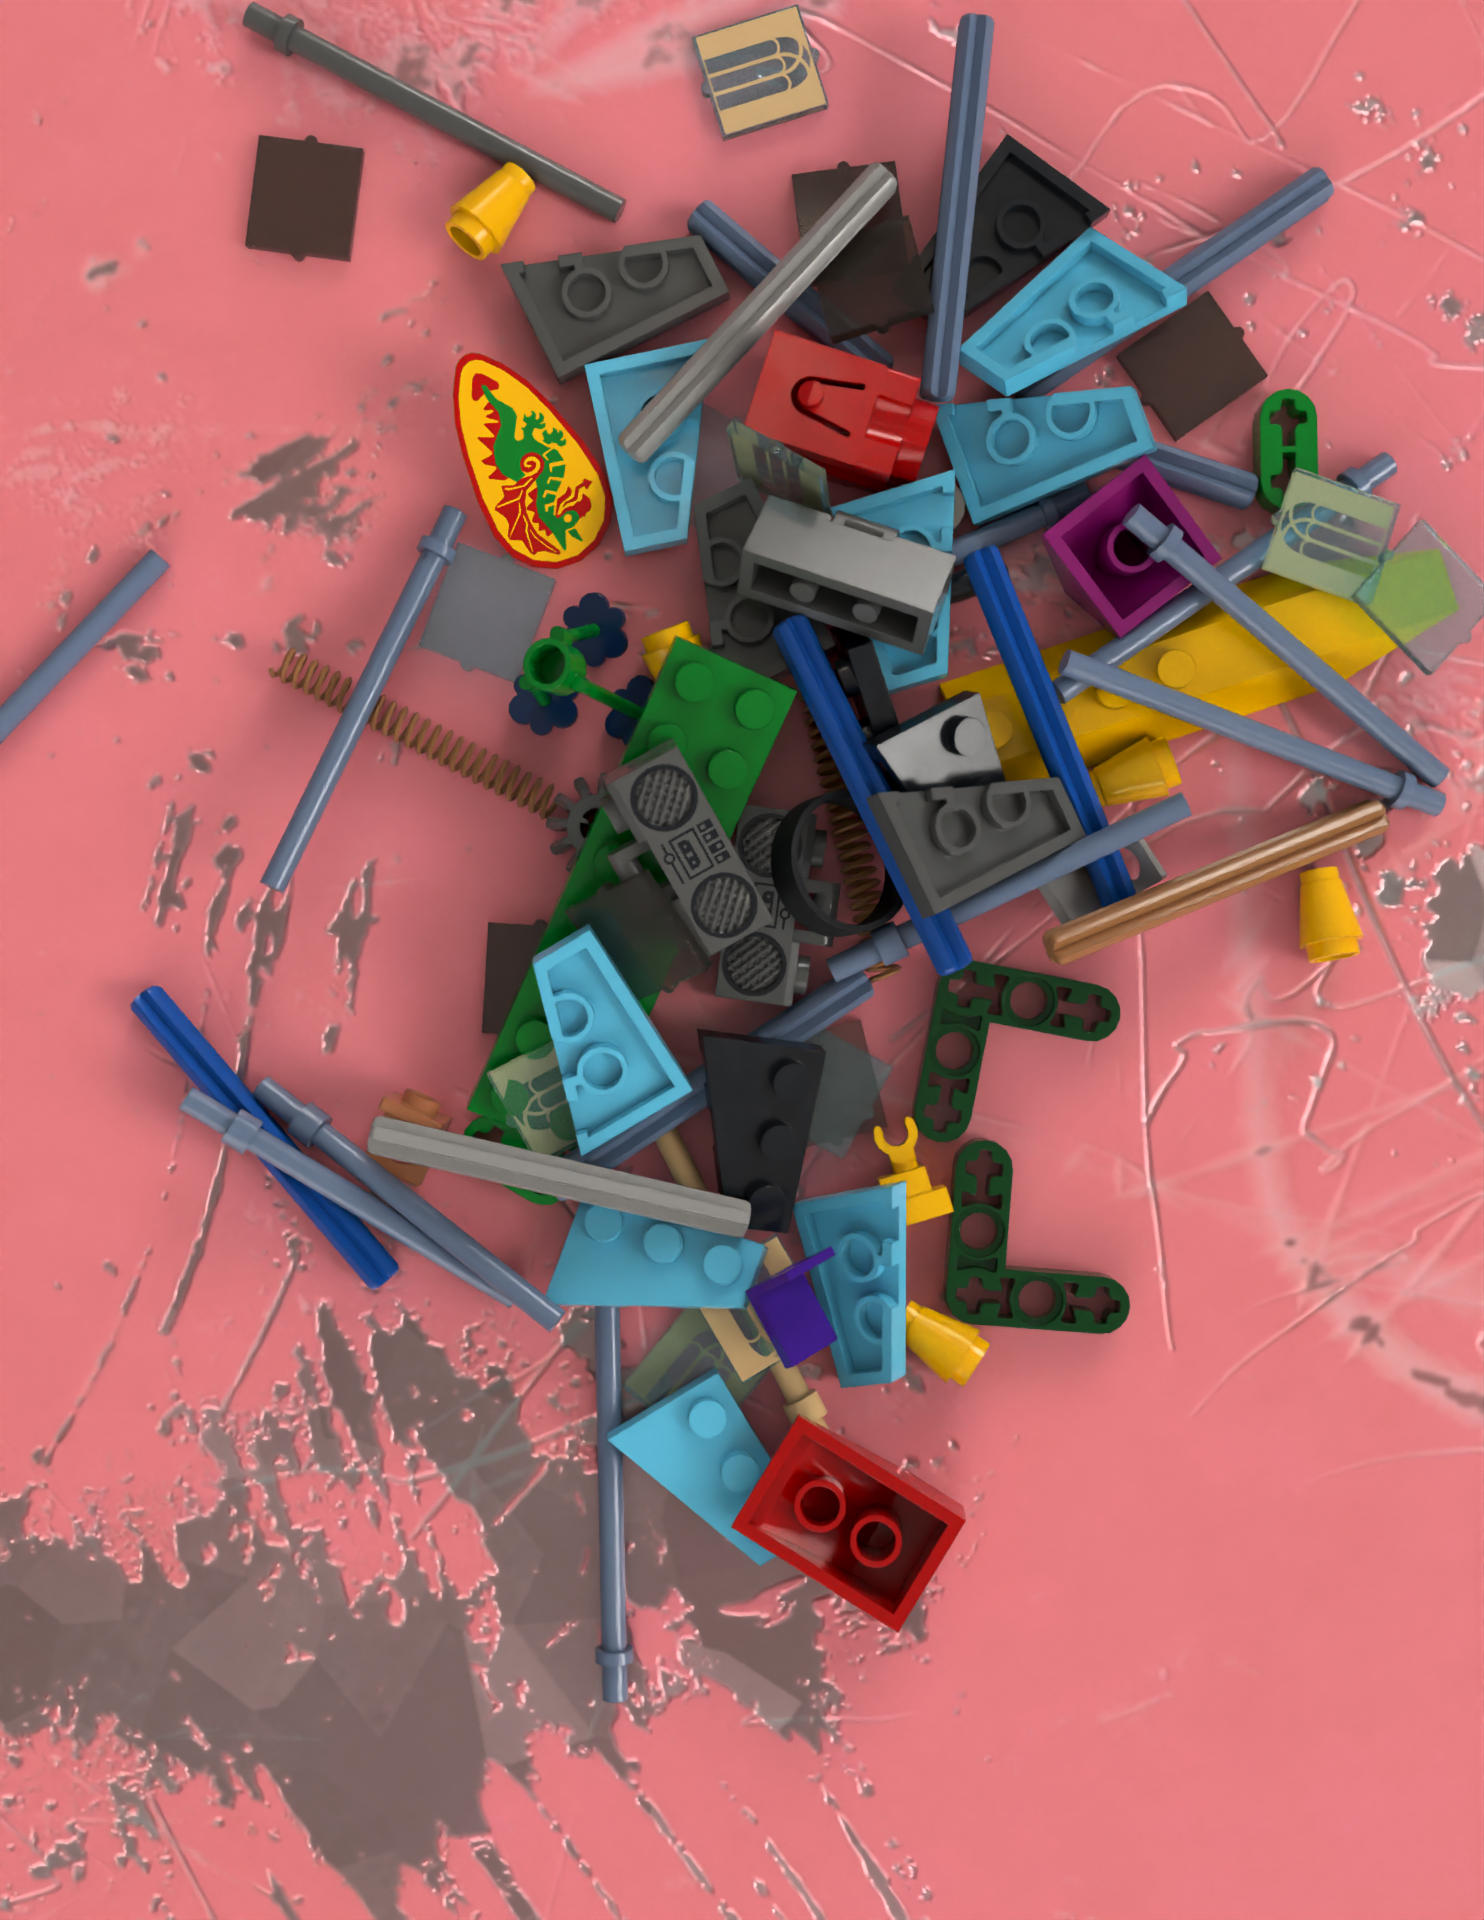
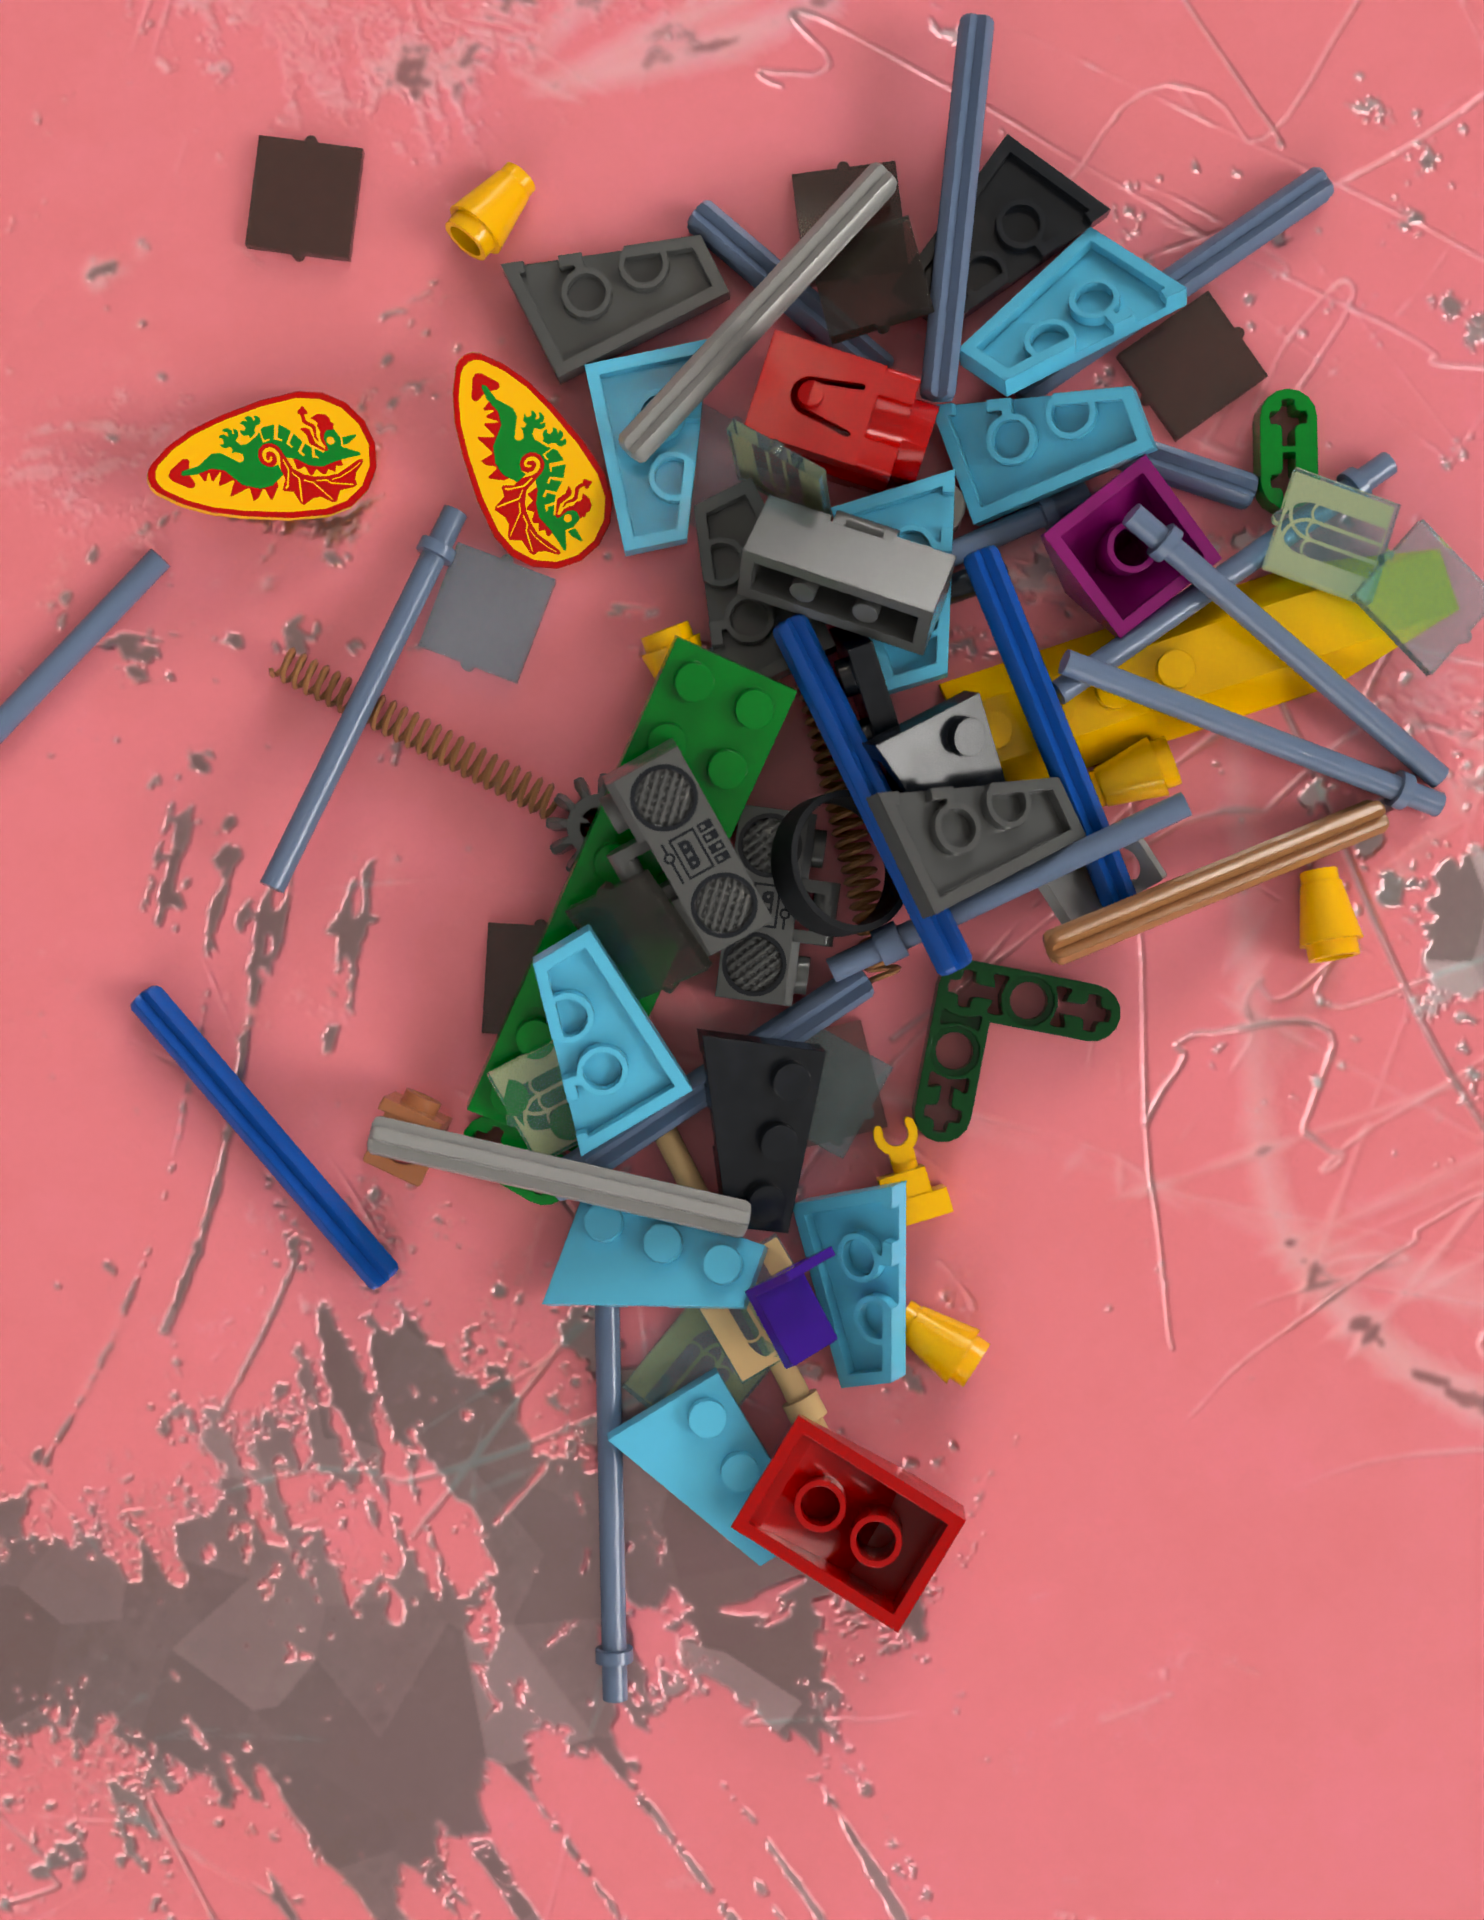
sand blue bar [179,1087,513,1308] -> none
dark grey bar [243,2,626,223] -> none
sand blue bar [253,1076,565,1332] -> none
plant [509,592,654,745] -> none
piece [692,4,829,141] -> none
dark green beam [943,1138,1130,1334] -> none
none -> shield [147,391,377,521]

